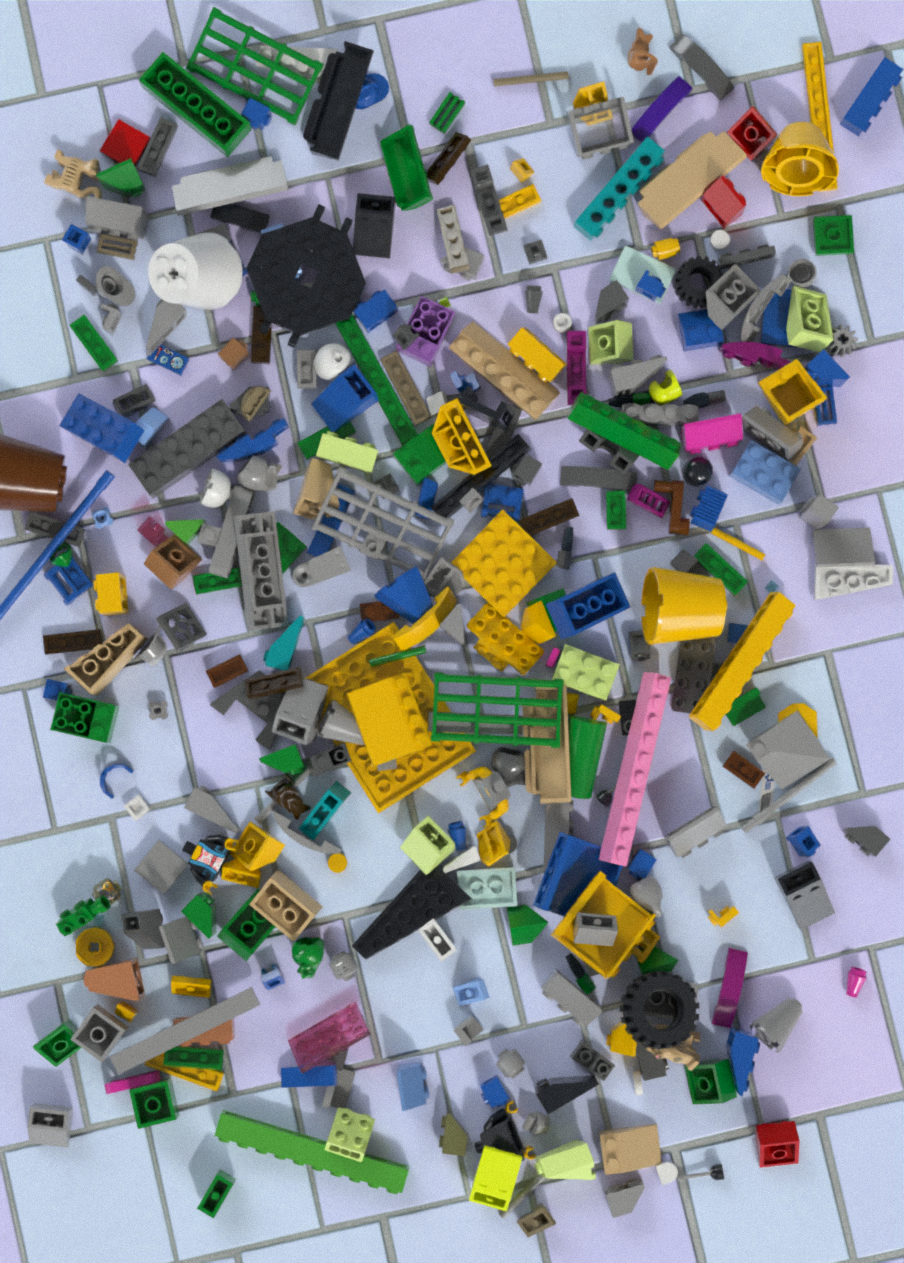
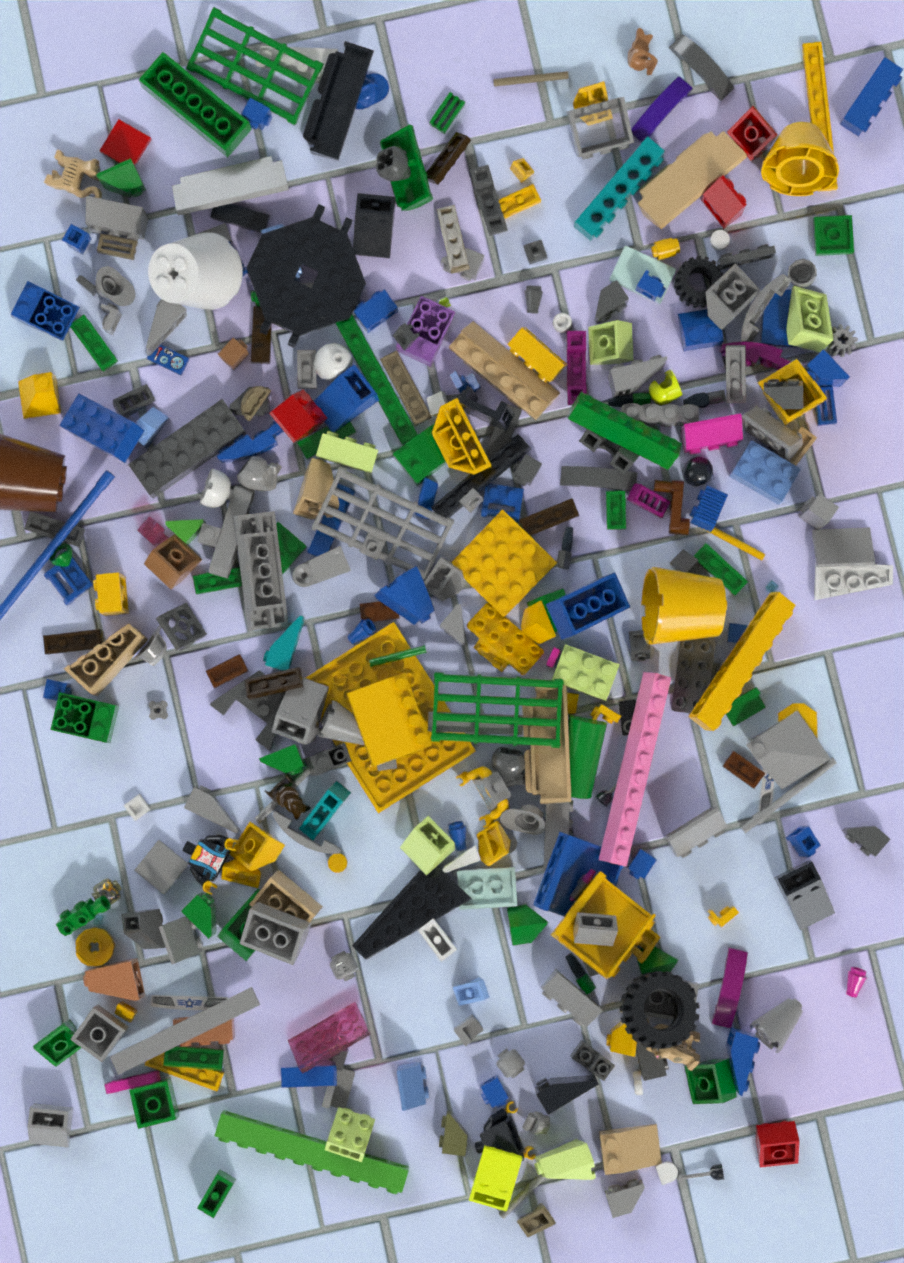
light blue plate [92,507,113,529] -> none
blue helmet [100,764,134,799] -> none
dark grey plate [137,117,178,177] -> none
yellow plate [171,975,211,998] -> none
tile [260,964,285,990] -> none
green piece [291,937,325,979] -> none
dark grey tile [374,473,400,499] -> none
yellow slope [392,586,457,651] -> none
light grey piece [630,876,663,918] -> none
none -> blue slope [10,281,80,341]
none -> yellow slope [18,372,61,419]
none -> white sticker [151,995,228,1010]
none -> light grey slope [240,902,311,965]
none -> red slope [269,389,327,443]
none -> dark grey piece [376,146,411,181]
none -> light grey piece [500,804,546,835]
none -> piece [570,868,596,901]
none -> light grey plate [726,345,746,403]
none -> dark grey slope [764,378,803,409]

